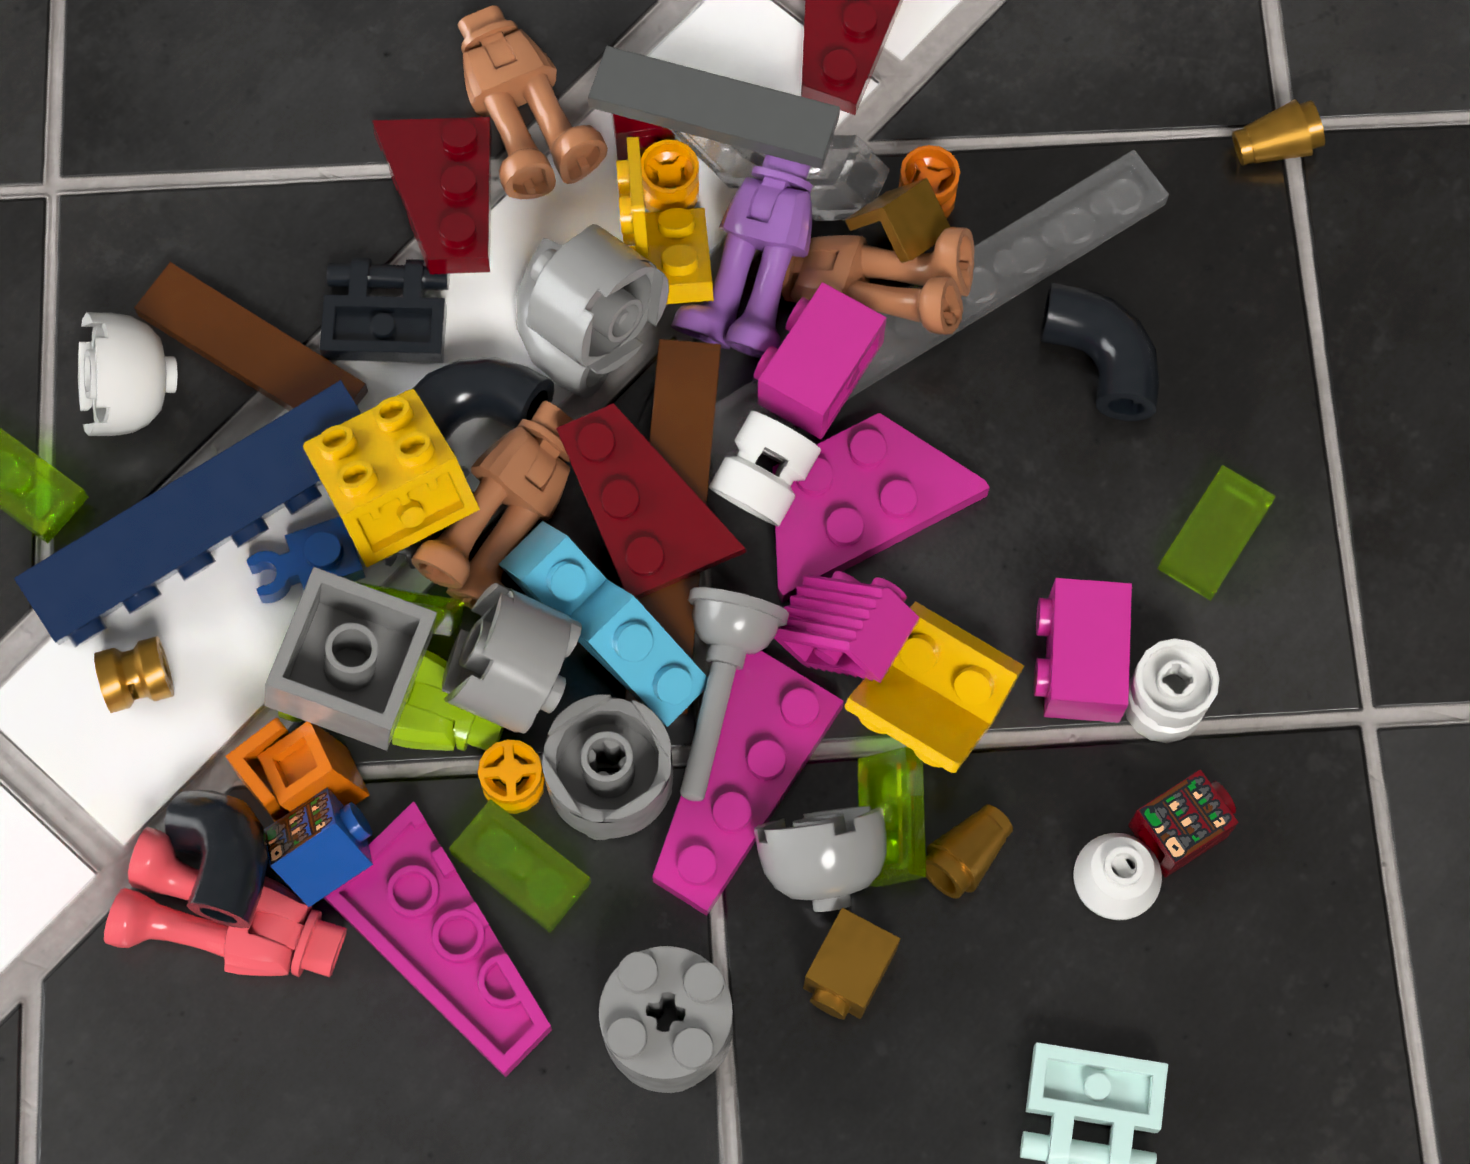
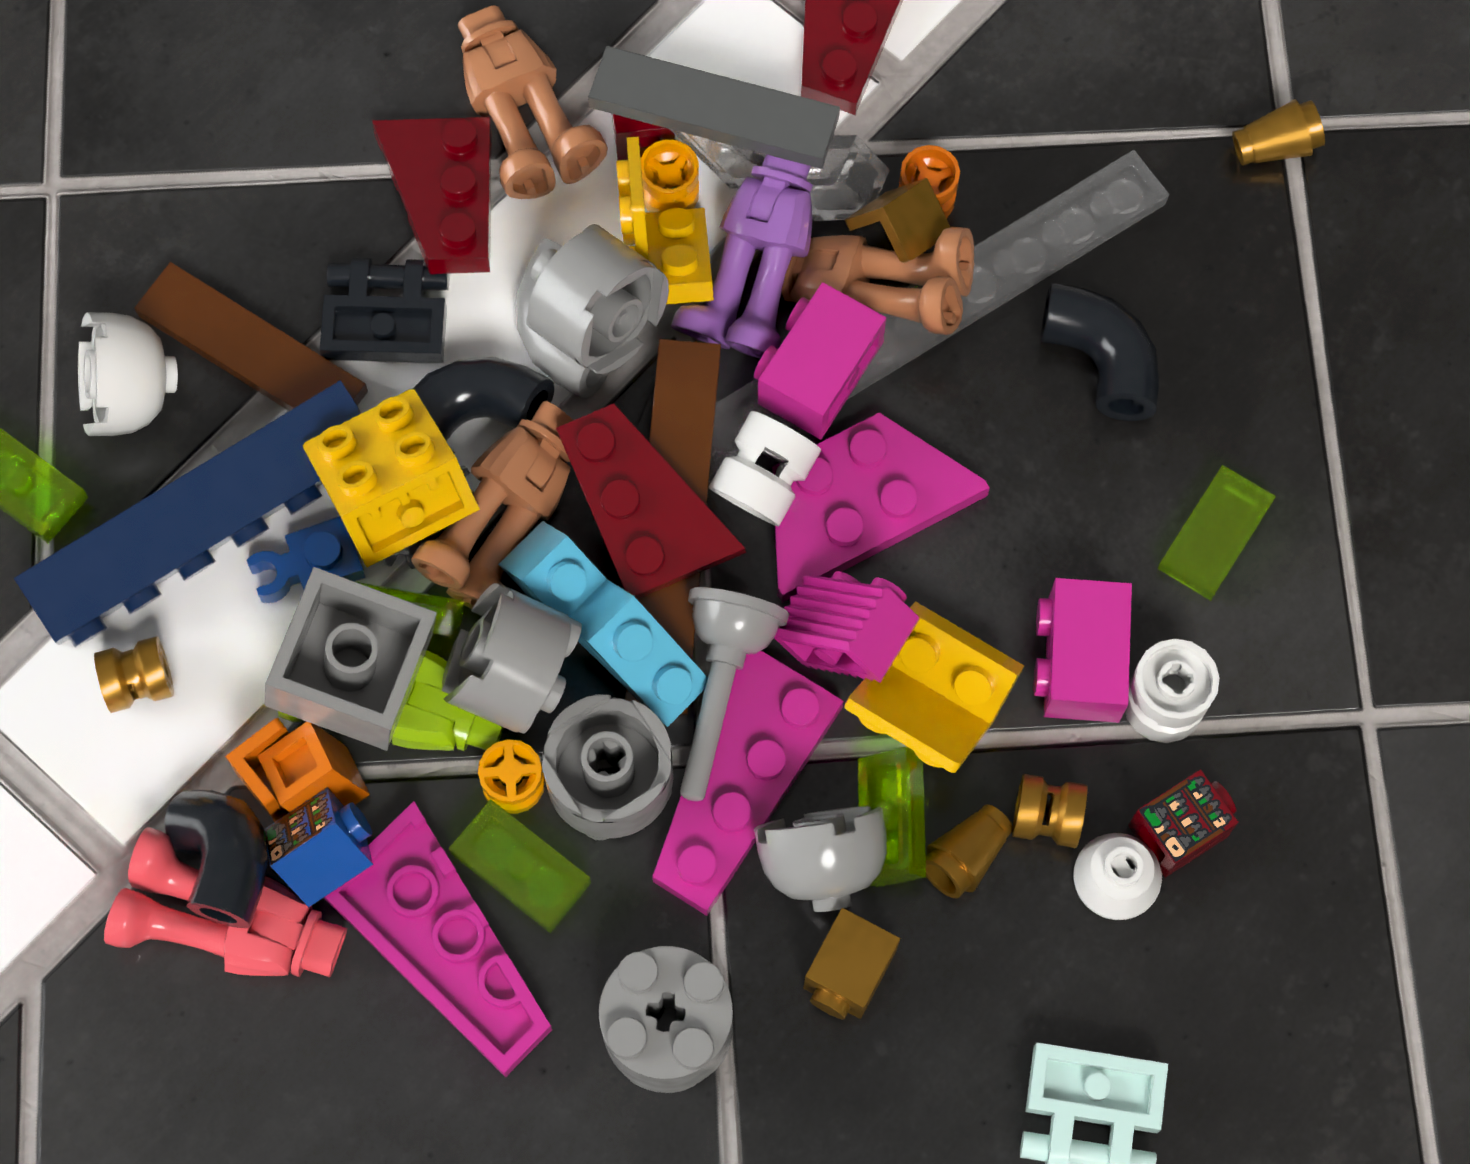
none -> pearl gold wheel [1012,773,1088,848]

